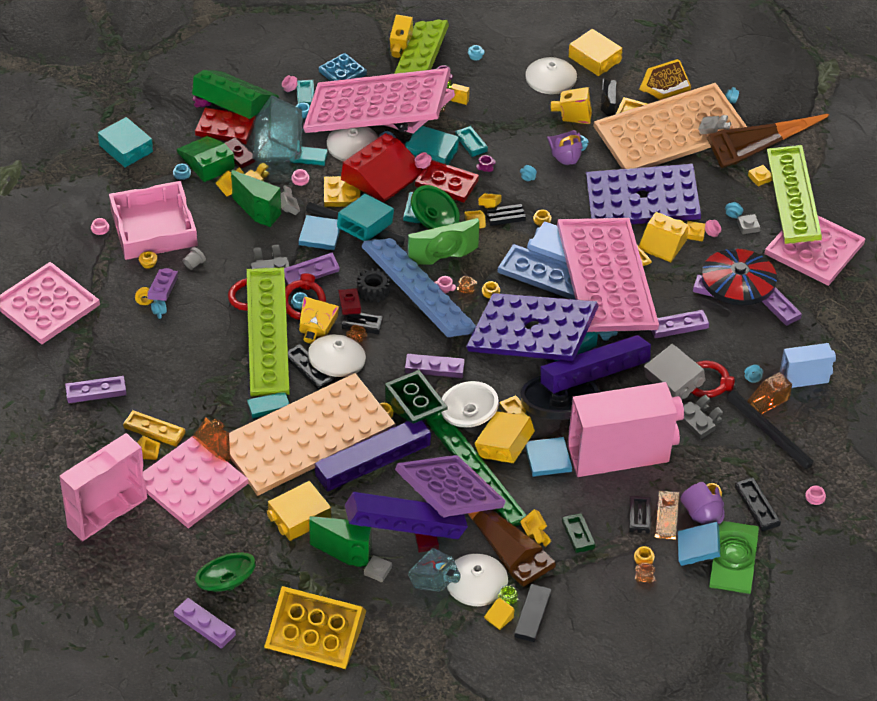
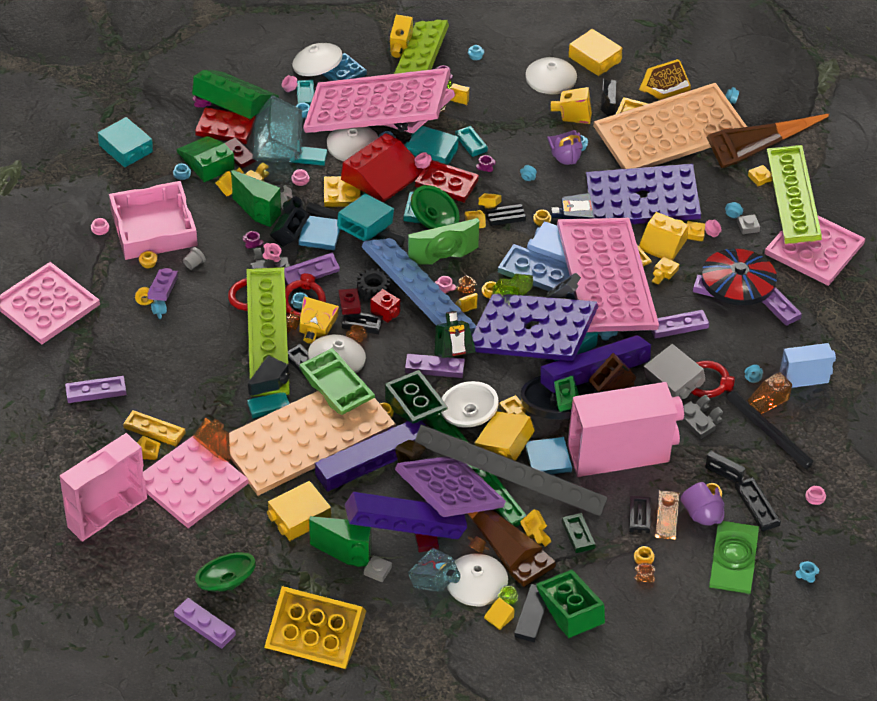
dark azure tile [678,522,720,566] -> none
light grey plate [698,115,731,134] -> none
none -> magenta plate [242,231,263,249]
none -> black slope [248,355,290,396]
none -> bright pink plate [262,243,281,262]
none -> black hinge [270,196,310,247]
none -> clear orange plate [286,310,299,333]
none -> white dish [292,43,343,76]
none -> bright green slope [299,348,375,415]
none -> red brick [371,289,400,323]
none -> dark brown slope [395,440,426,463]
none -> dark grey plate [415,425,608,516]
none -> torso [434,311,476,358]
none -> yellow slope [455,293,478,312]
none -> clear orange plate [468,536,489,553]
none -> clear neon green brick [492,274,533,296]
none -> green slope [536,570,605,638]
none -> dark grey hinge [546,273,581,299]
none -> torso [551,193,594,219]
none -> green slope [554,376,579,412]
none -> reddish brown torso [589,353,636,392]
none -> yellow plate [652,257,680,285]
none -> black tile [705,451,746,483]
none -> medium azure plate [795,561,819,583]

